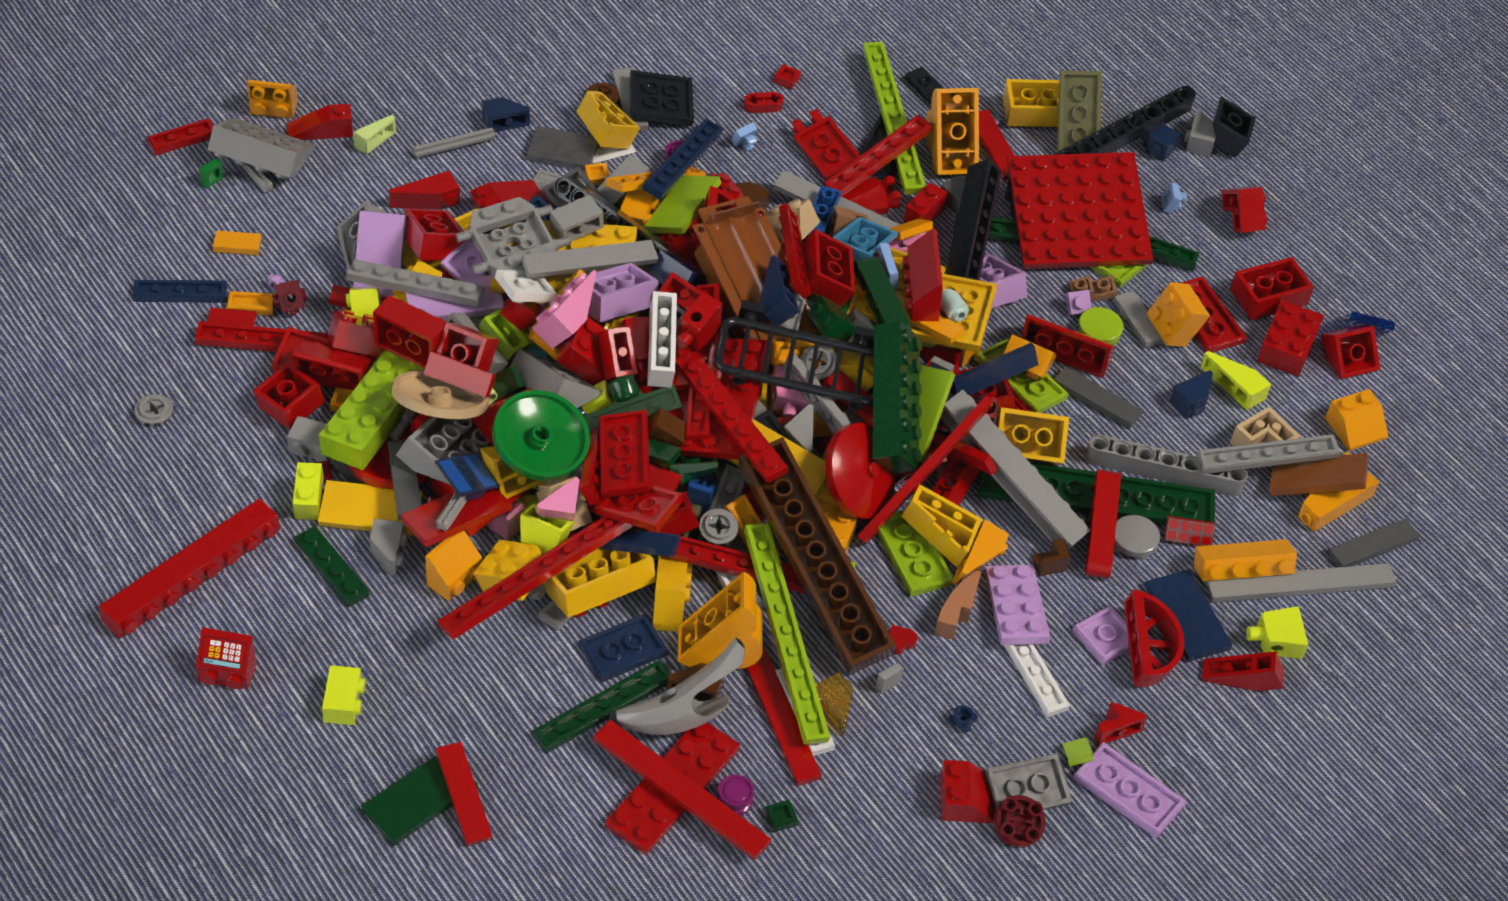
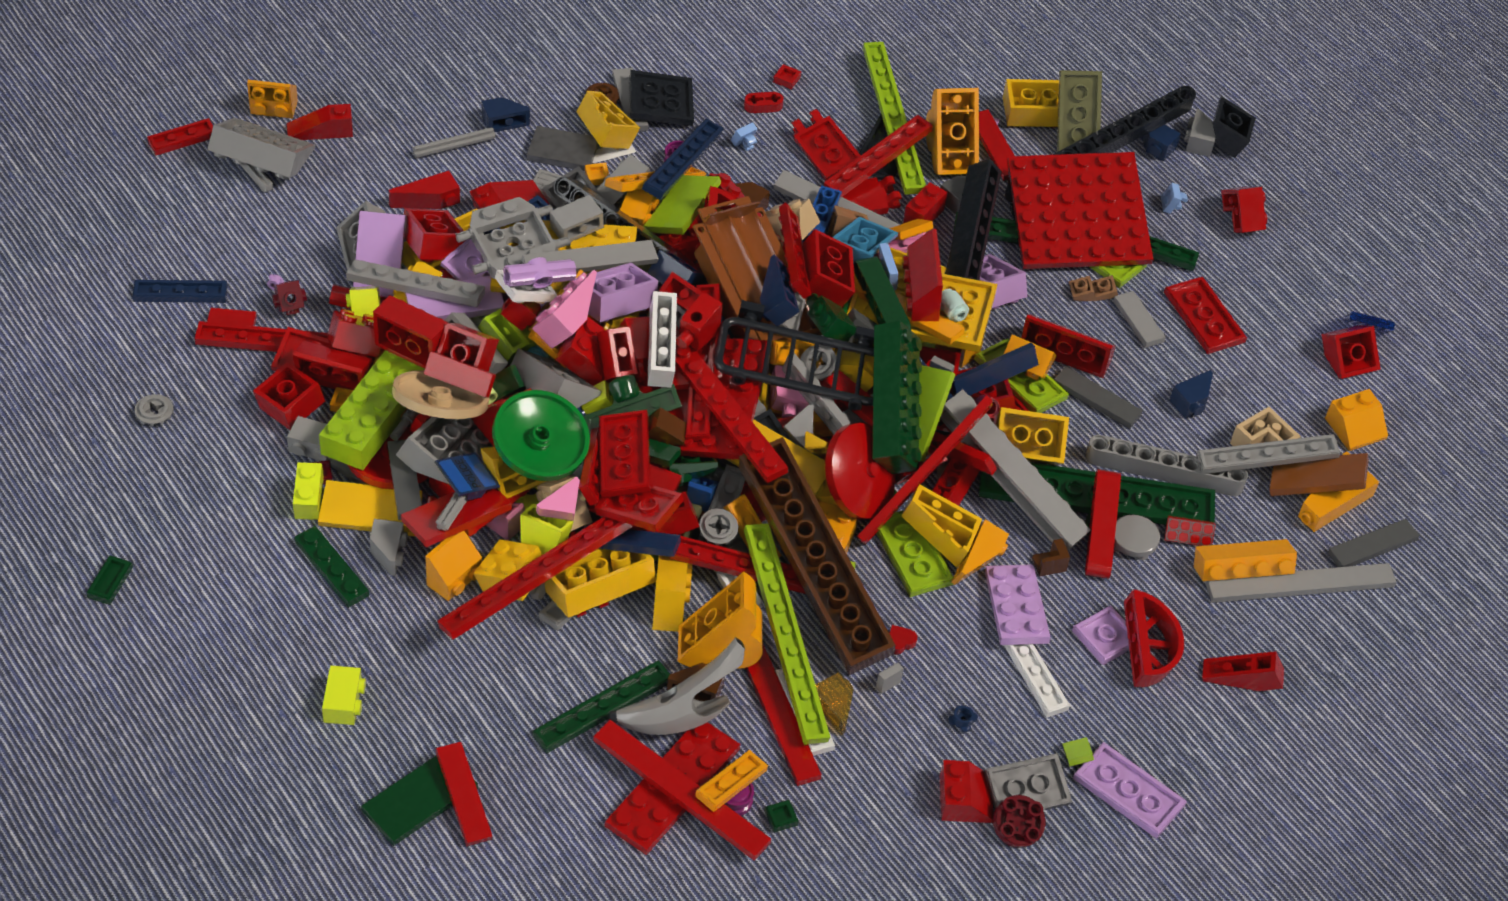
red brick [98,498,280,639] -> none
slope [196,627,257,690] -> none
green tile [199,158,224,189] -> none
light orange tile [213,230,262,255] -> none
light orange tile [226,291,274,316] -> none
yellowish green slope [353,115,396,154] -> none
dark blue tile [579,613,669,683] -> none
black plate [905,67,944,105] -> none
nougat slope [934,570,981,640] -> none
lavender plate [1065,290,1092,315] -> none
lime tile [1078,307,1123,345] -> none
red slope [1094,702,1147,747] -> none
dark blue tile [1145,569,1233,662] -> none
light orange brick [1146,282,1210,347] -> none
neon yellow slope [1200,351,1271,410] -> none
red brick [1230,257,1314,320] -> none
neon yellow torso [1246,607,1308,659] -> none
red brick [1257,300,1324,377] -> none
none -> dark green tile [86,555,133,605]
none -> lavender piece [503,257,576,289]
none -> light orange tile [695,750,768,812]
none -> yellow slope [805,431,829,459]

